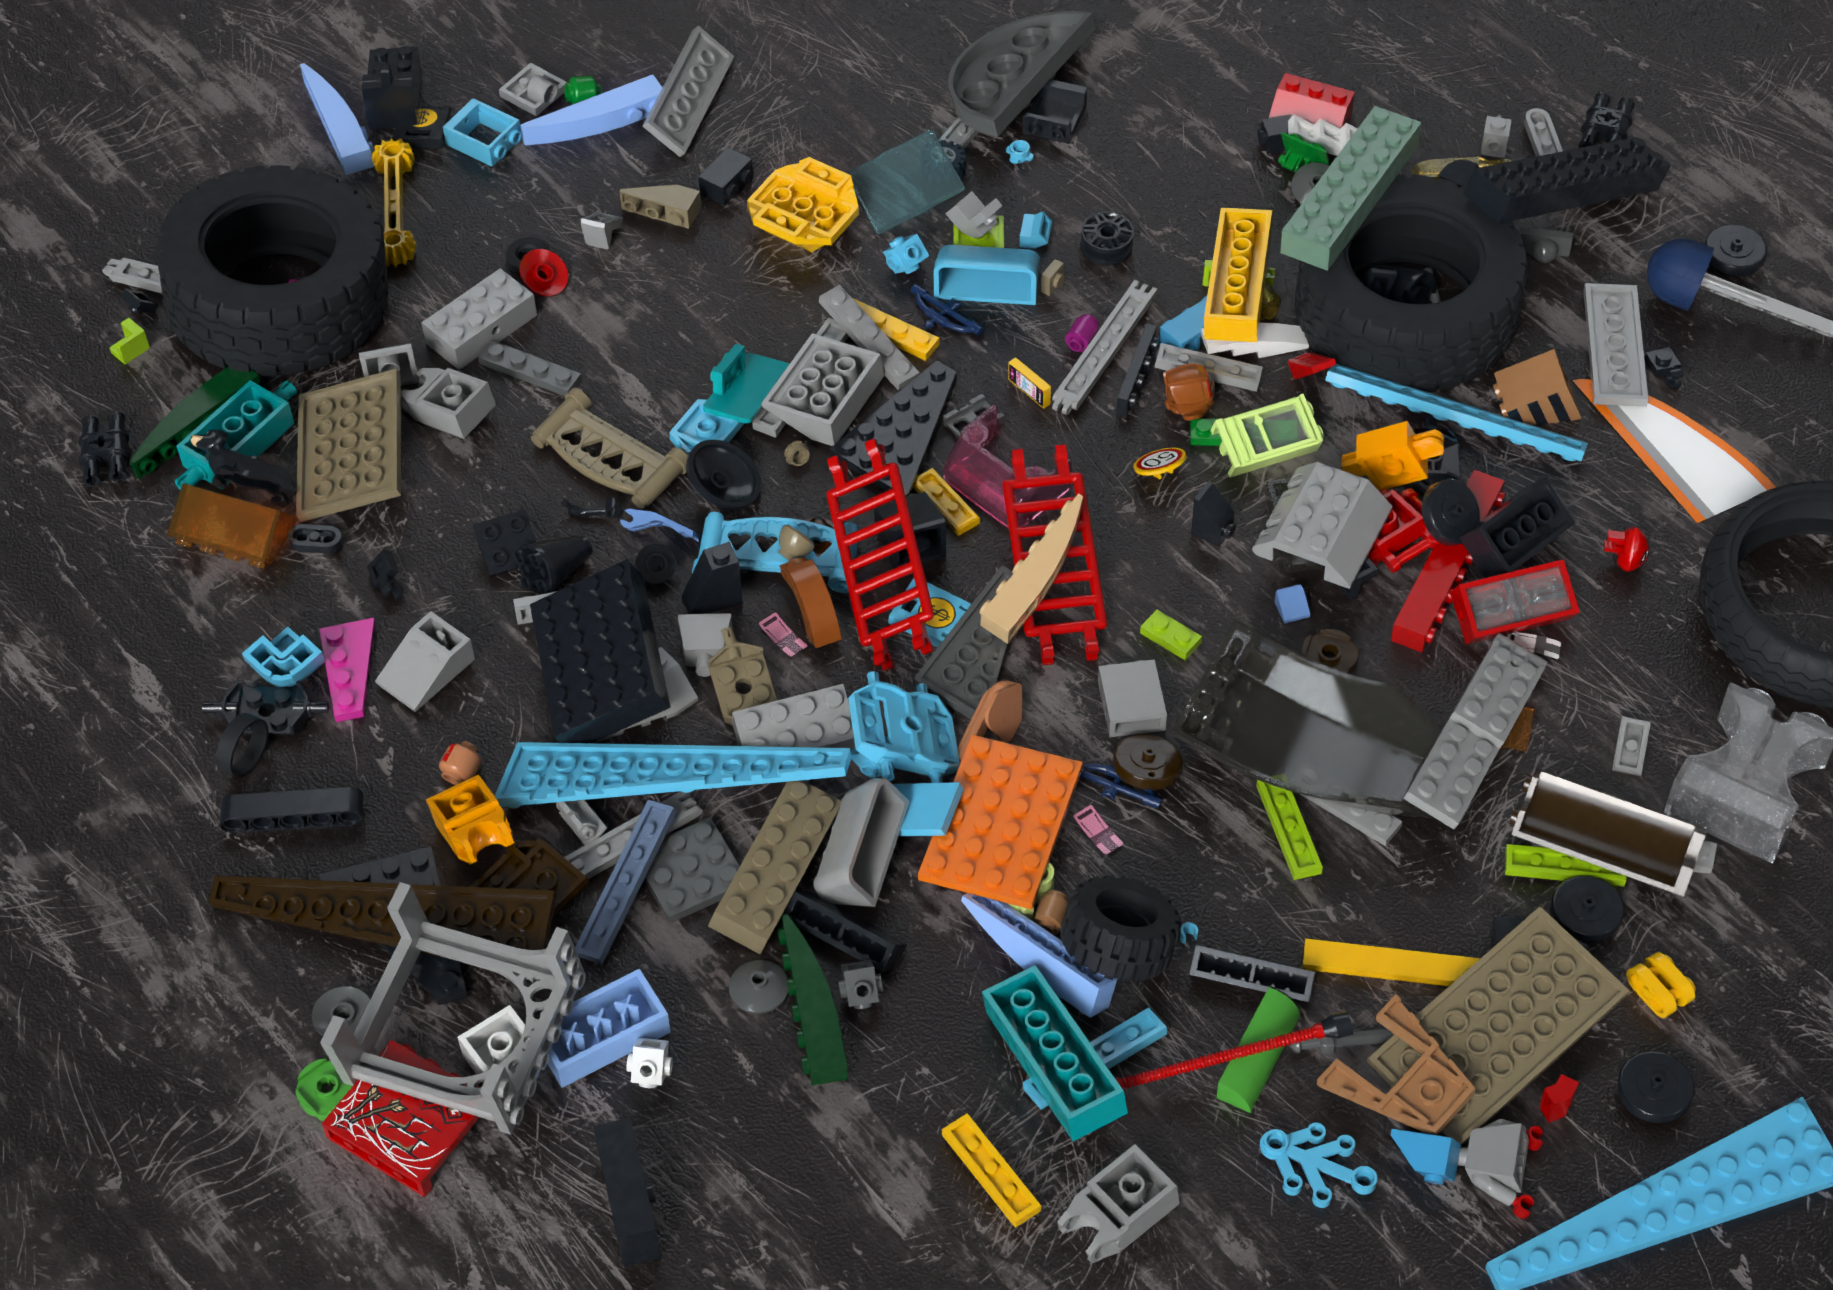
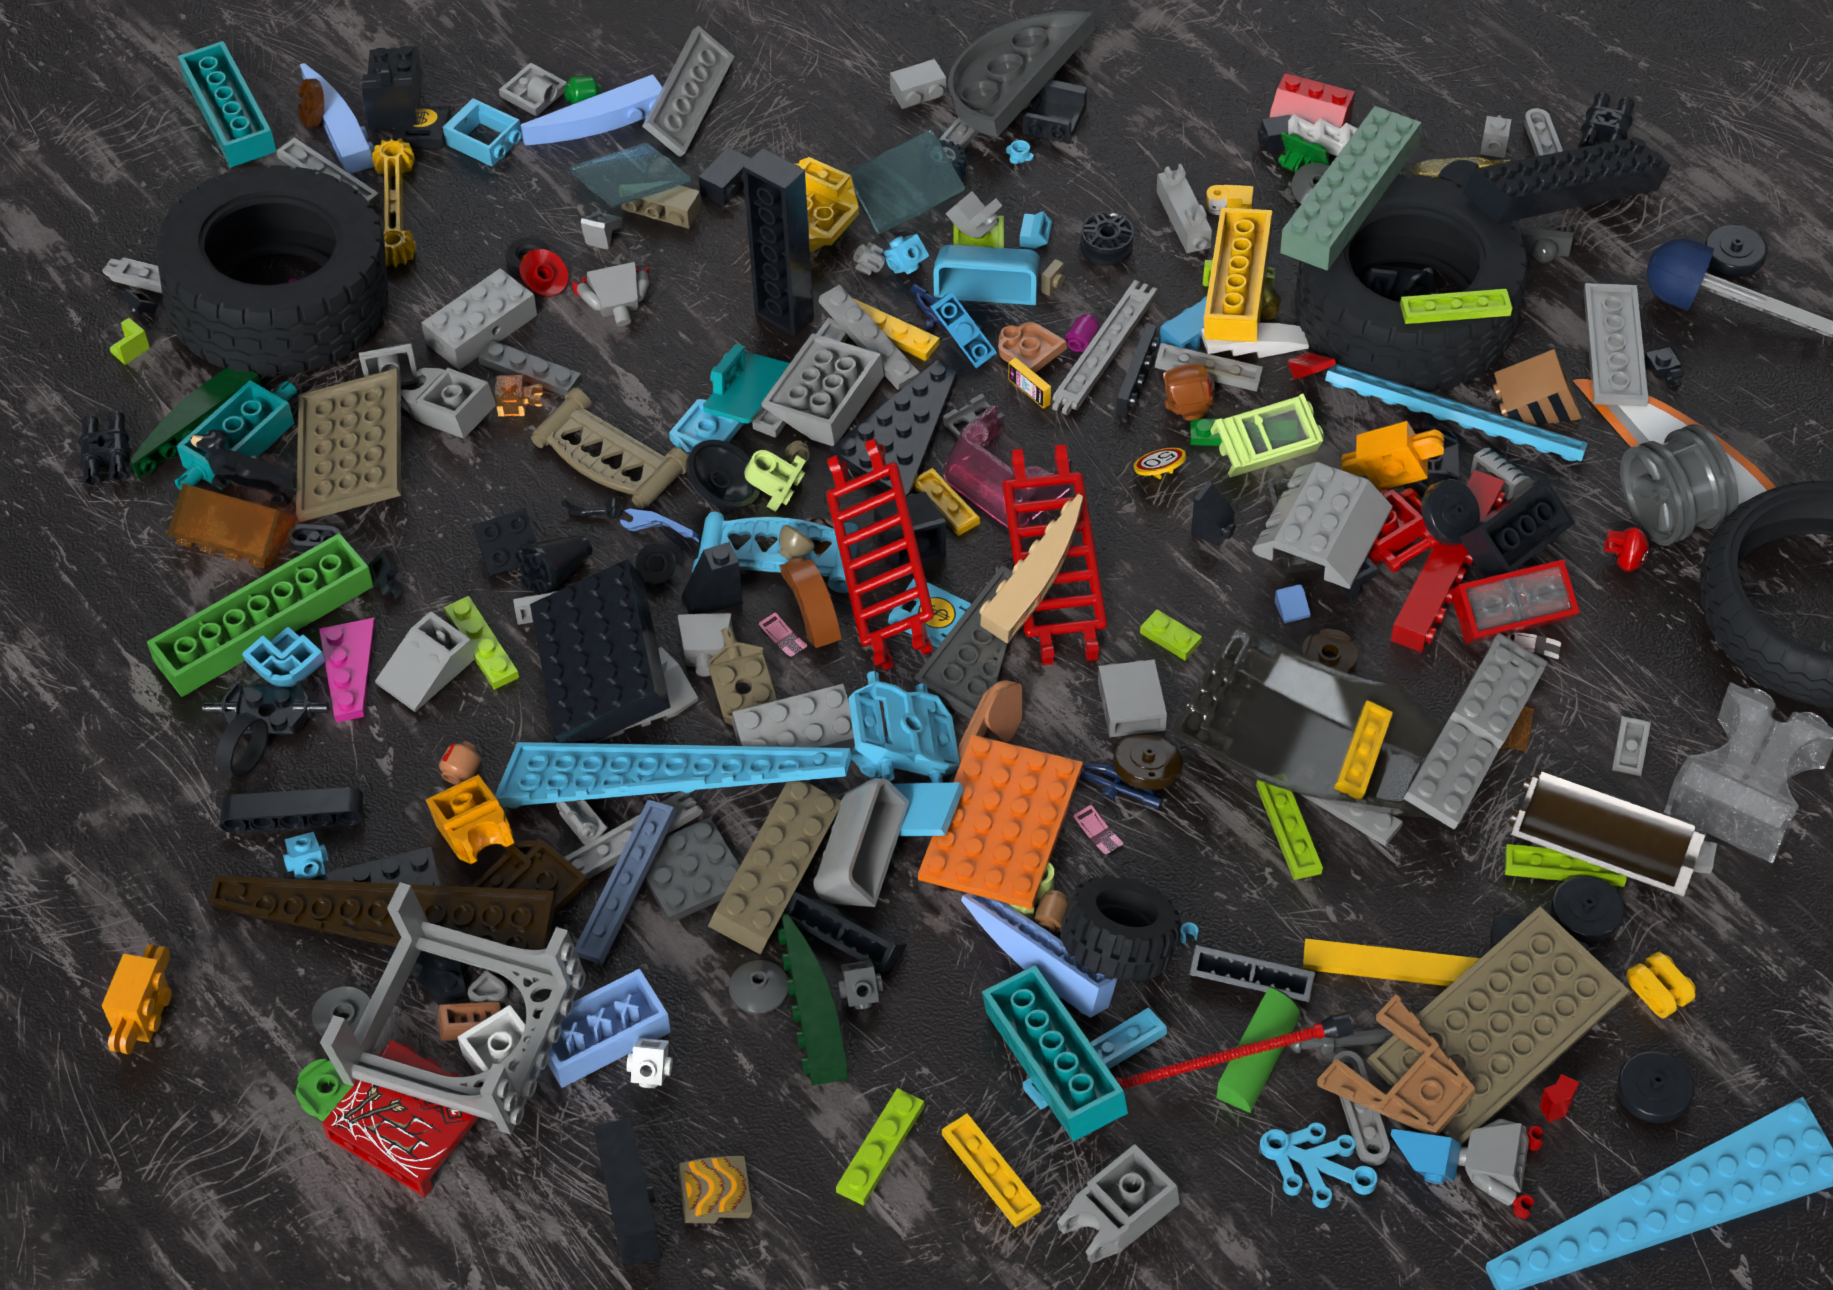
none -> light orange brick [102,944,172,1054]
none -> bright green brick [147,533,373,697]
none -> teal brick [178,41,277,168]
none -> light grey plate [277,137,380,206]
none -> medium azure brick [283,832,328,880]
none -> reddish brown tile [298,78,324,128]
none -> nougat slope [437,1001,501,1041]
none -> lime plate [444,596,519,690]
none -> light grey tile [468,970,509,1004]
none -> clear orange brick [495,375,543,416]
none -> clear light blue piece [569,143,691,207]
none -> light grey torso [571,262,649,326]
none -> slope [677,1156,753,1224]
none -> black brick [742,148,814,336]
none -> yellowish green pin [744,450,806,512]
none -> lime plate [836,1088,924,1206]
none -> light grey gear [853,242,885,275]
none -> light grey brick [890,59,946,109]
none -> dark azure slope [930,291,997,368]
none -> nougat plate [998,322,1067,373]
none -> light grey brick [1156,164,1212,253]
none -> yellow leg [1206,185,1253,215]
none -> light grey plate [1332,1051,1390,1166]
none -> yellow plate [1334,700,1393,801]
none -> lime plate [1400,289,1512,324]
none -> light grey brick [1471,448,1533,500]
none -> dark grey wheel [1620,424,1738,546]

